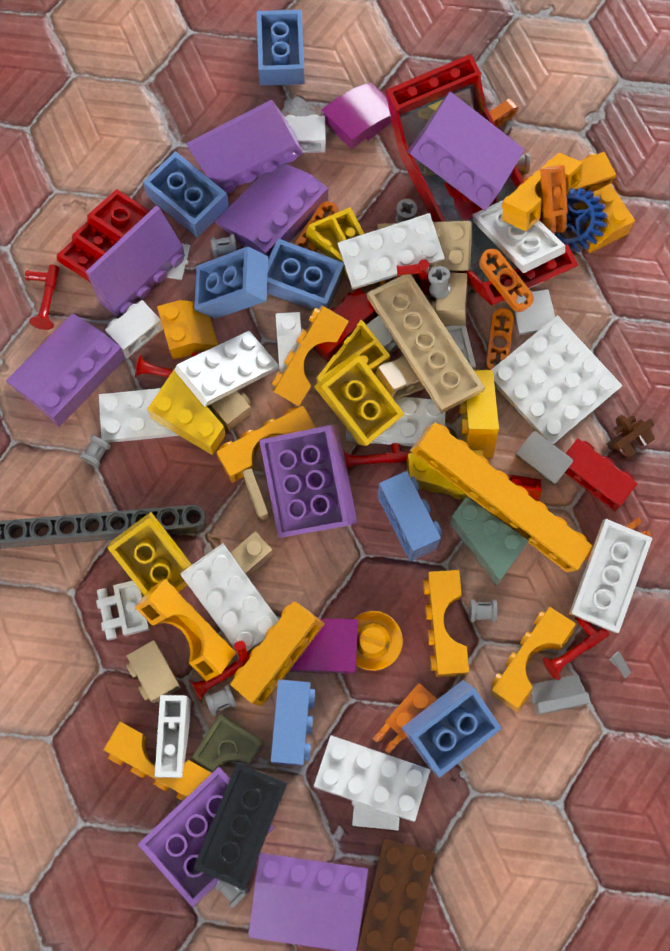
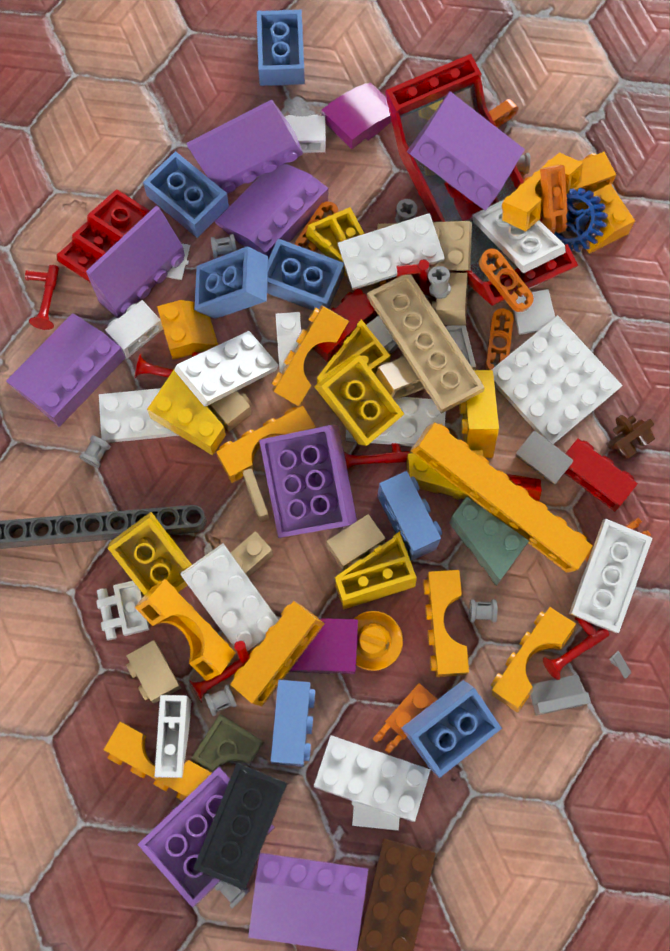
none -> tan brick [326,514,386,571]
none -> yellow wedge [335,531,416,610]

